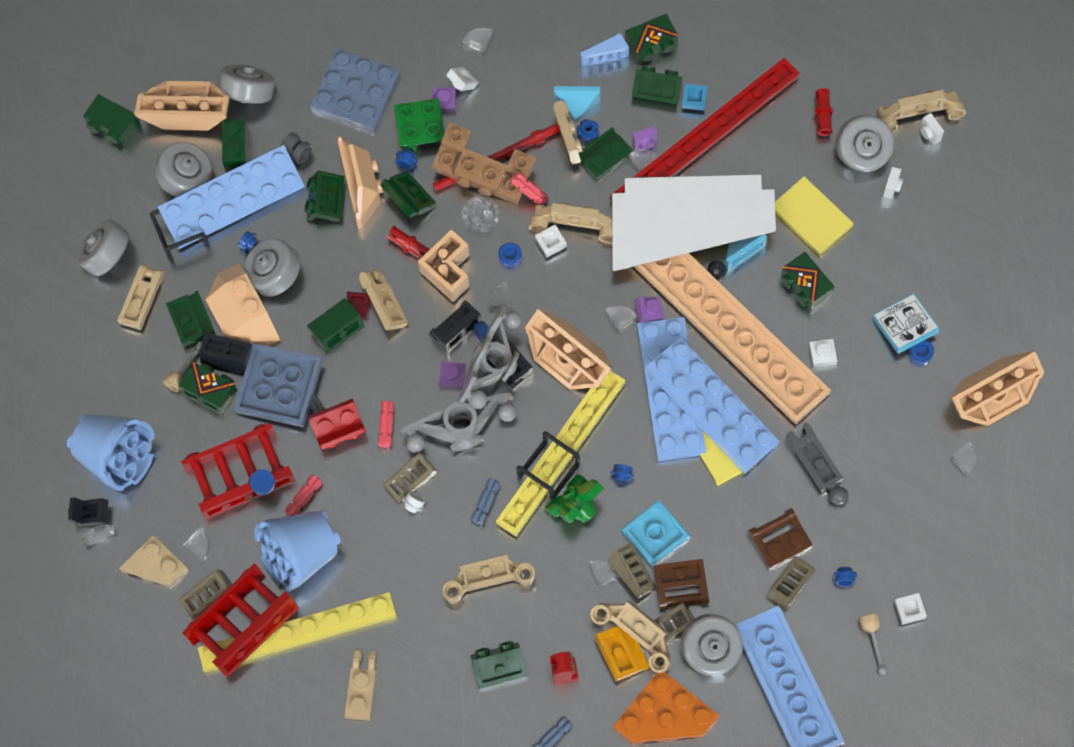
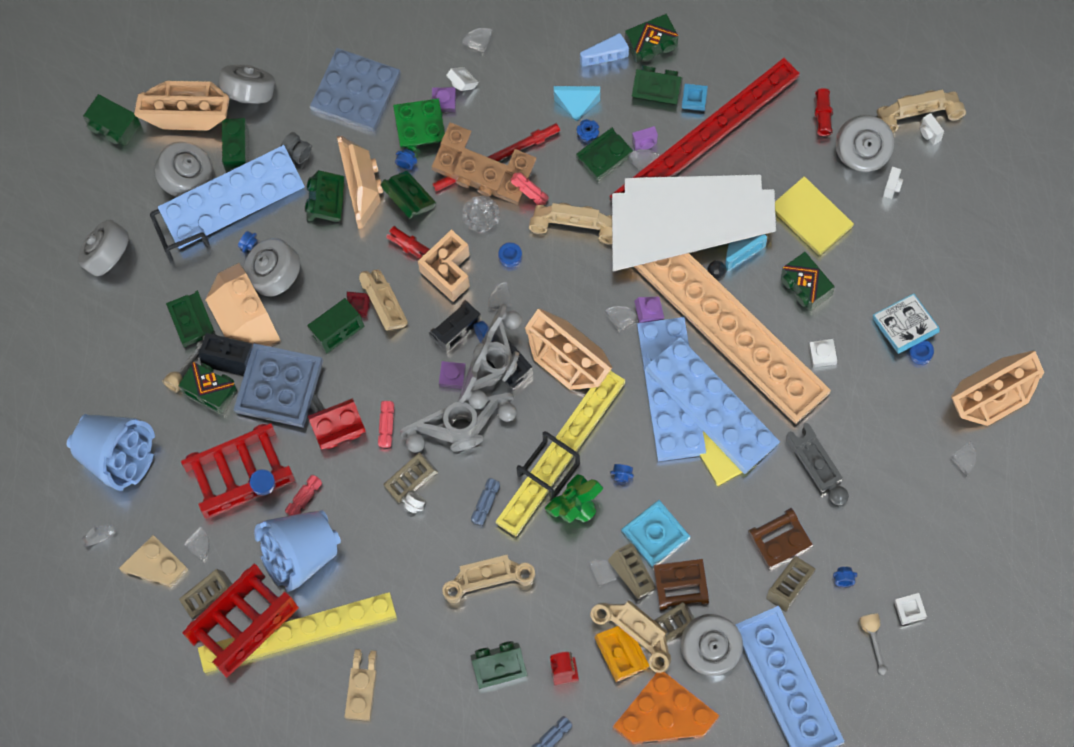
black bracket [68,497,109,527] -> none
tan plate [117,264,165,330] -> none
white plate [535,225,567,258] -> none
tan hinge [553,100,583,164] -> none

